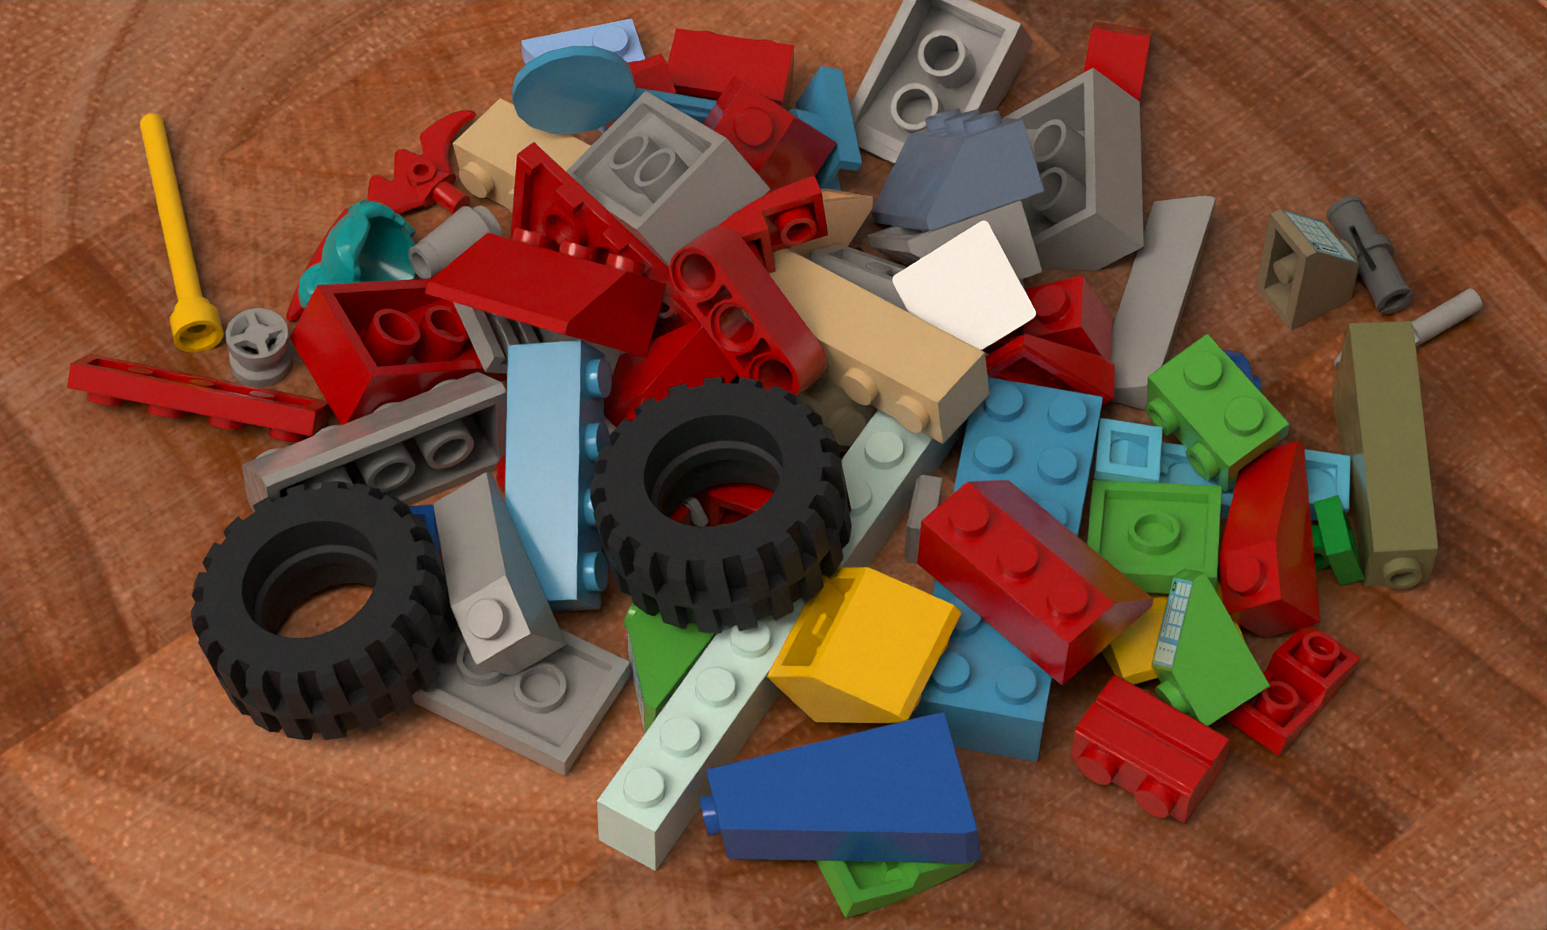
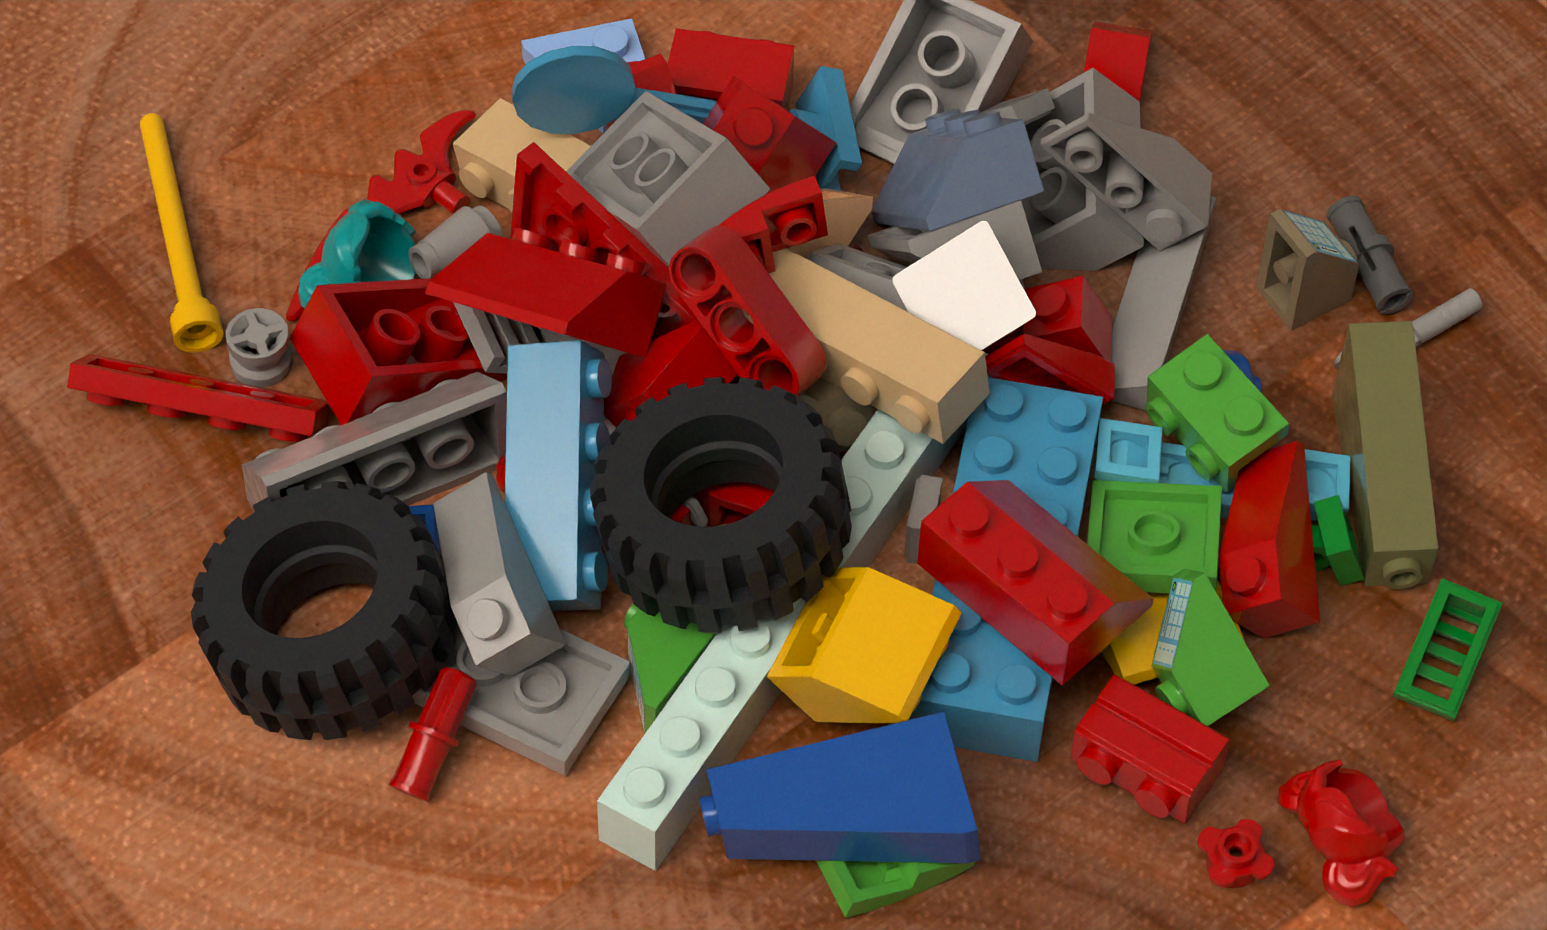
red slope [1225,625,1361,756] -> none
none -> red axle [388,667,476,802]
none -> light grey tile [980,88,1055,125]
none -> light grey slope [1040,113,1212,251]
none -> red plate [1197,819,1274,888]
none -> red hair [1277,759,1405,907]
none -> green slope [1392,578,1503,722]

